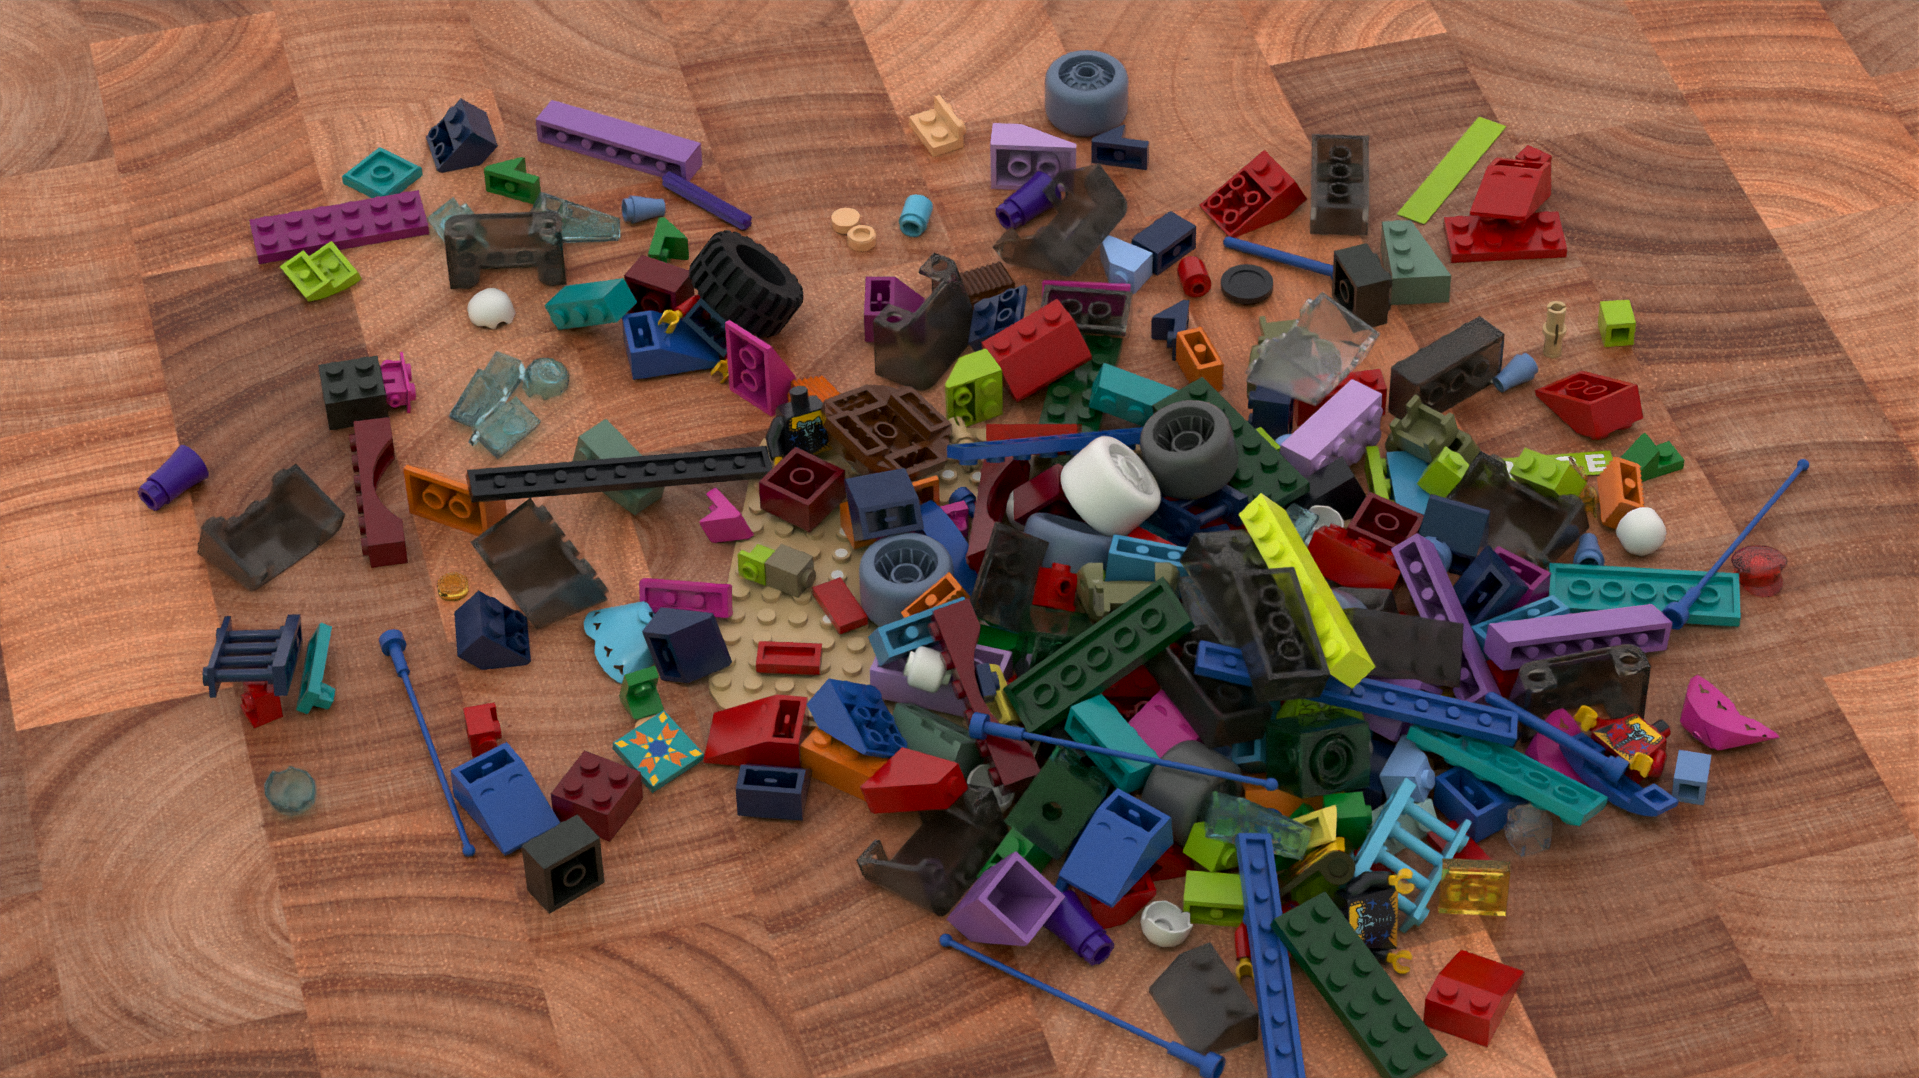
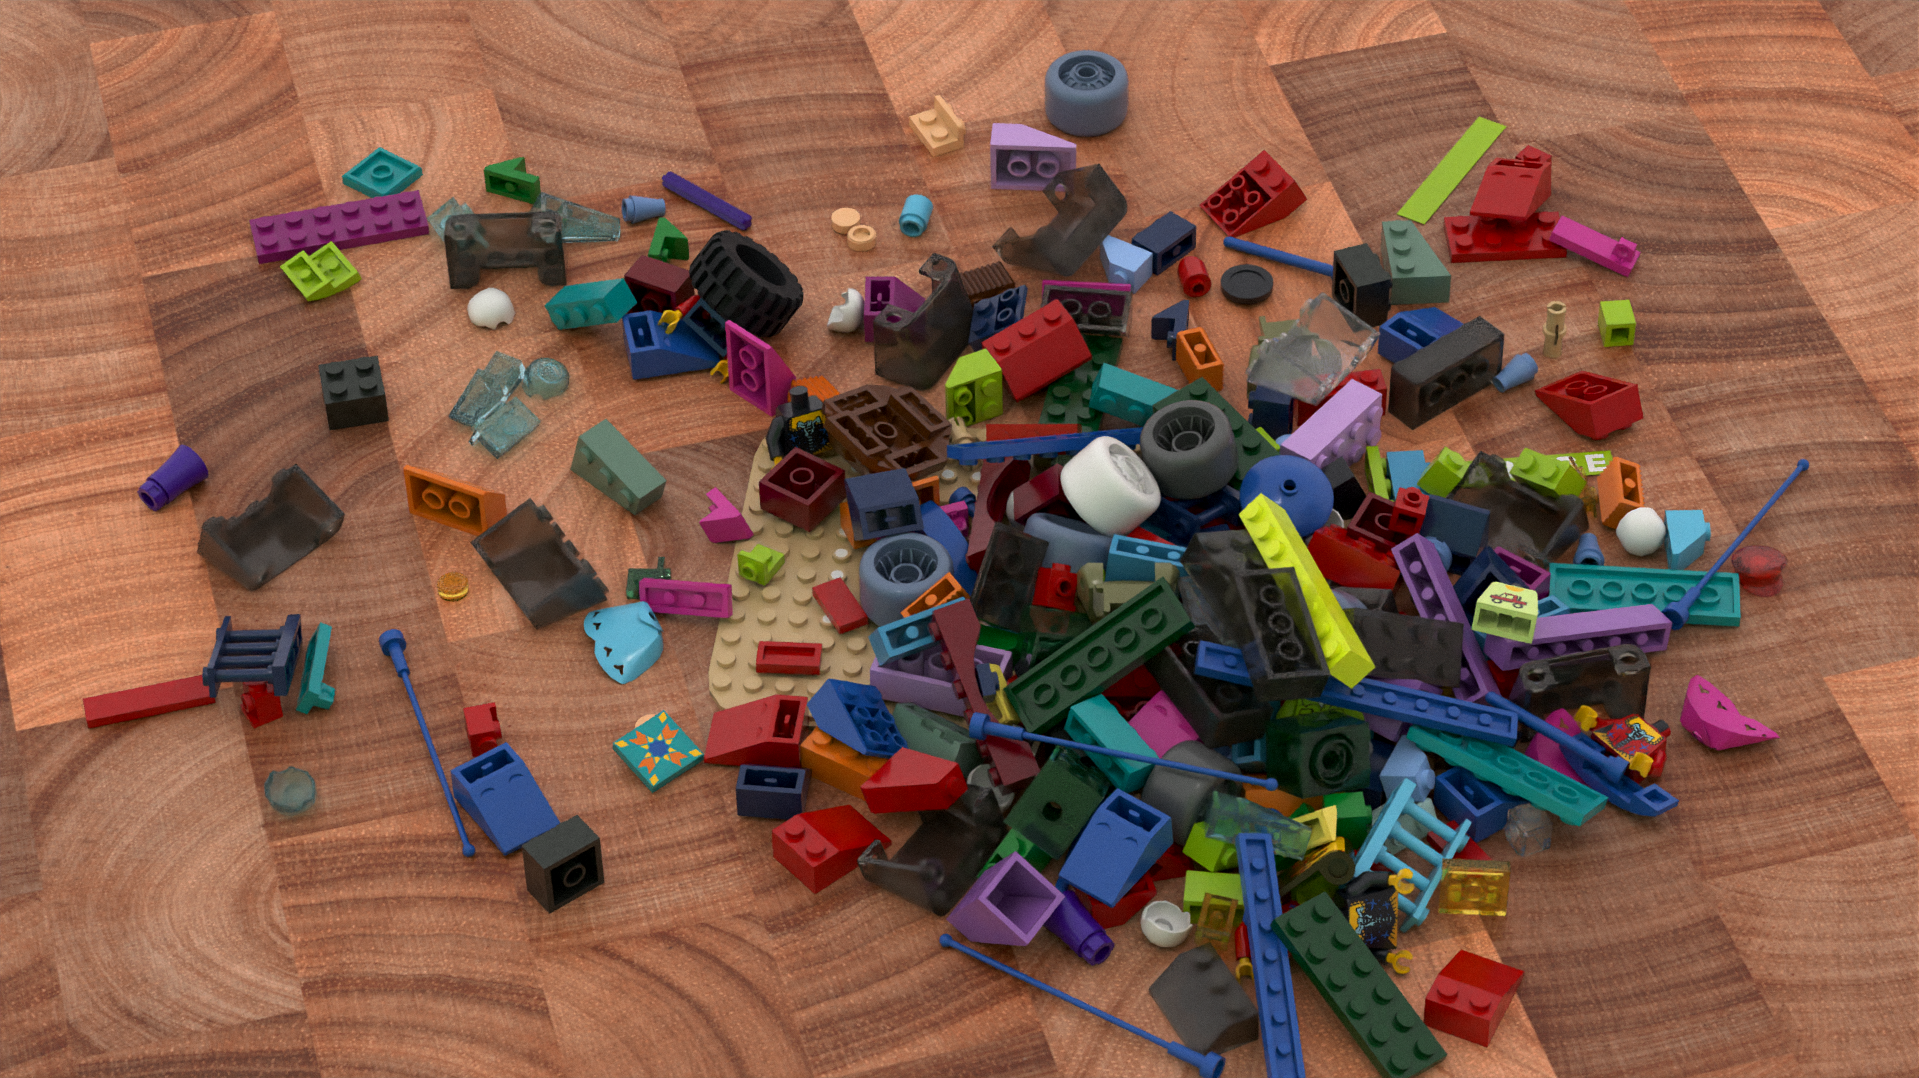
dark red arch [349,417,408,568] -> none
dark pink hinge [380,352,416,413] -> none
dark blue slope [426,99,498,173] -> none
dark blue slope [454,590,531,670] -> none
black plate [466,446,772,503] -> none
medium lavender brick [536,100,702,181] -> none
dark red brick [551,750,643,842] -> none
green slope [619,665,664,720] -> none
dark blue slope [642,607,732,683] -> none
dark tan brick [765,544,816,598] -> none
white head [903,646,952,693] -> none
dark purple plant [995,171,1062,230] -> none
dark blue slope [1091,125,1149,170] -> none
clear smoke brick [1310,134,1369,236] -> none
olive piece [1385,395,1488,488] -> none
green slope [1620,433,1684,482] -> none
medium blue brick [1672,750,1712,805] -> none
none -> red tile [83,675,216,729]
none -> clear green bracket [626,557,672,599]
none -> red slope [771,804,892,894]
none -> white hair [827,288,864,333]
none -> clear yellow slope [1194,892,1238,951]
none -> blue dish [1239,455,1334,540]
none -> blue slope [1378,307,1481,380]
none -> red brick [1388,487,1429,536]
none -> yellowish green torso [1471,582,1538,644]
none -> dark pink hinge [1549,215,1641,277]
none -> medium azure slope [1664,510,1711,570]

